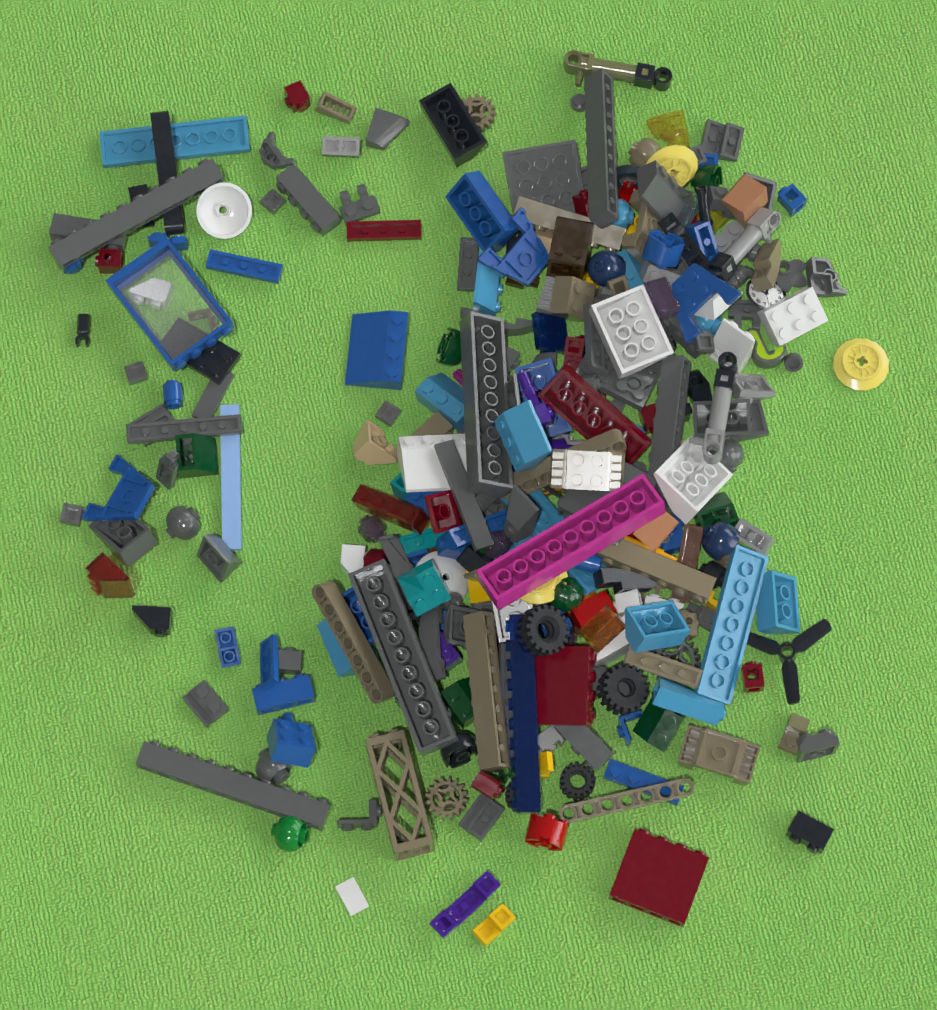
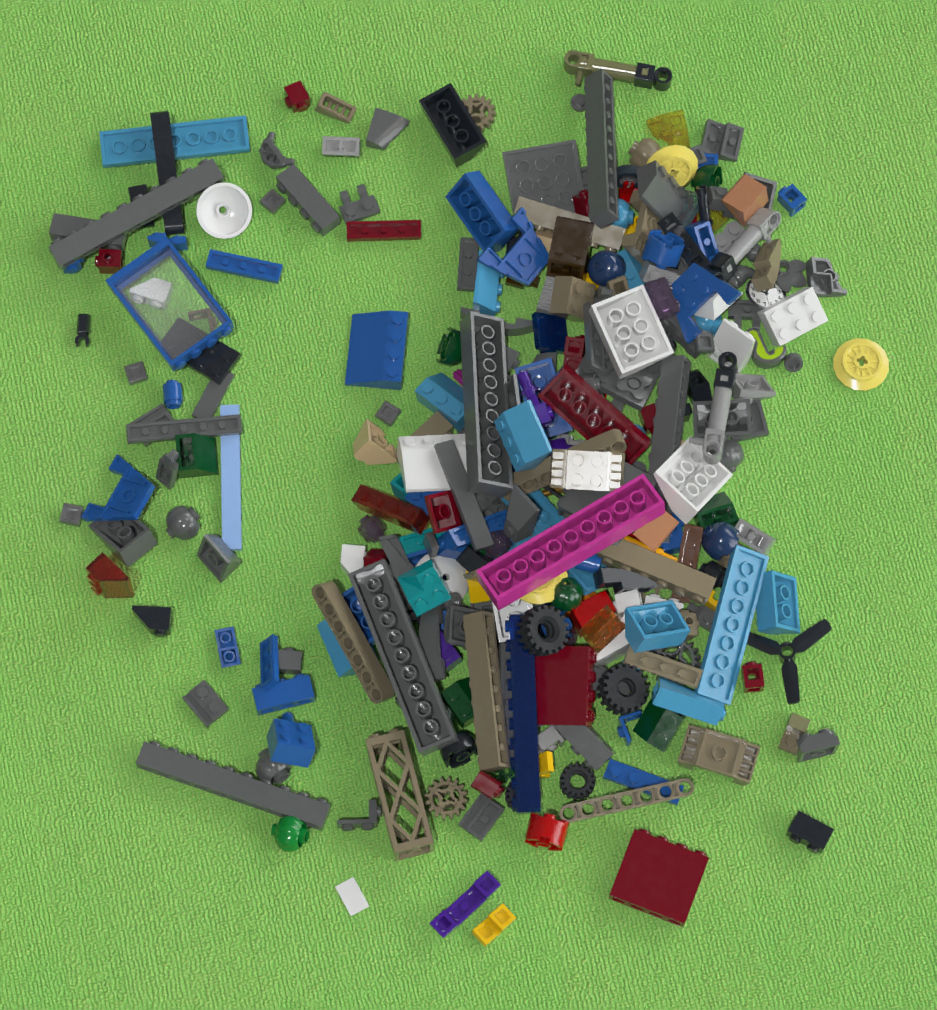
none -> flat silver tile [423,532,439,559]

